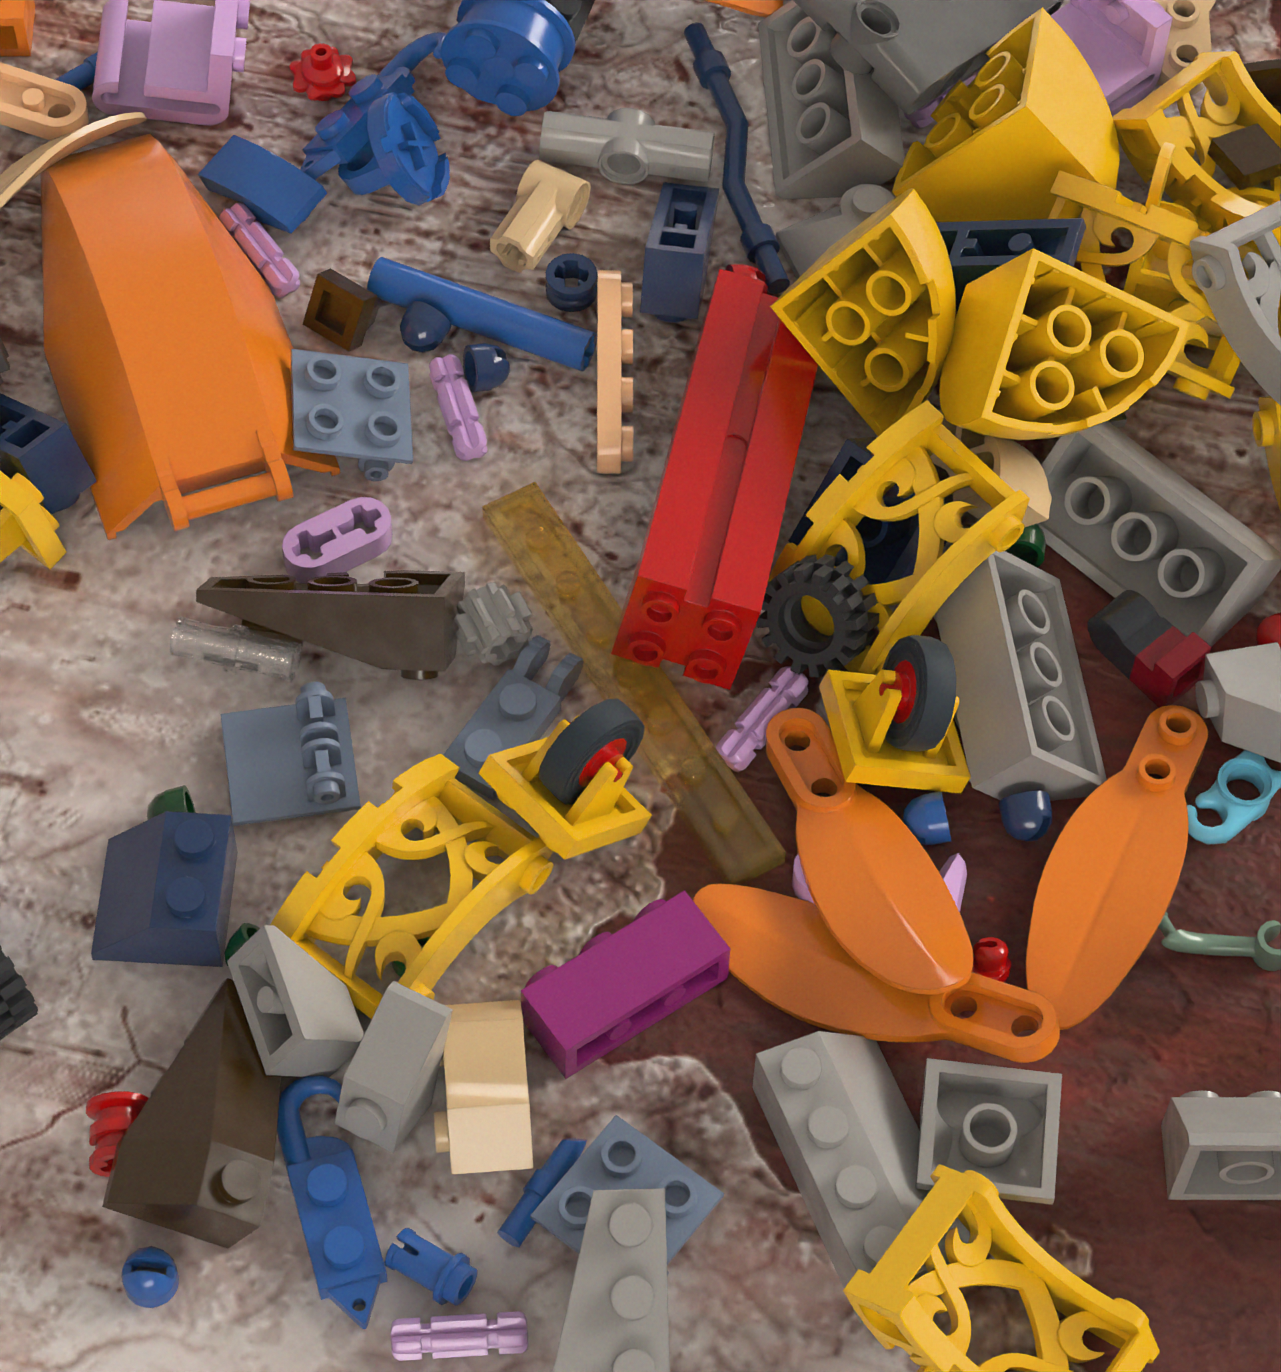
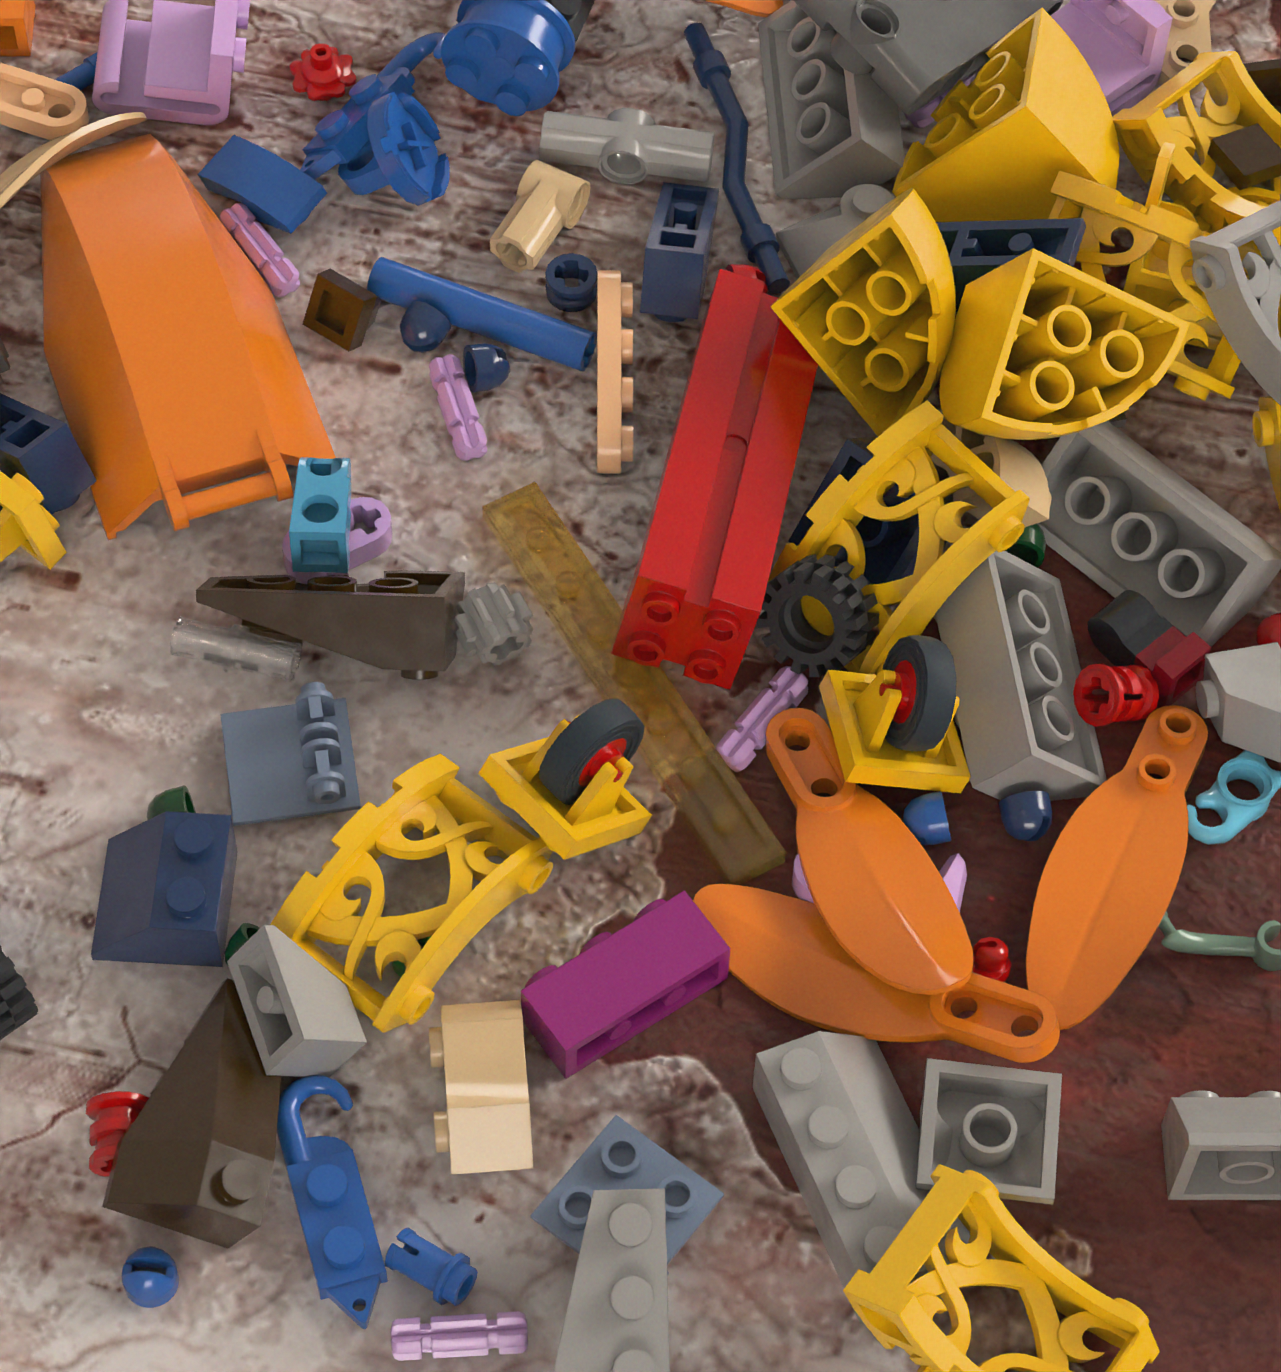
sand blue hinge [290,349,413,481] -> none
light grey slope [334,981,453,1153] -> none
sand blue hinge [443,635,584,800] -> none
blue piece [497,1138,587,1247] -> none
none -> dark azure leg [289,457,351,573]
none -> red bush [1073,664,1159,727]

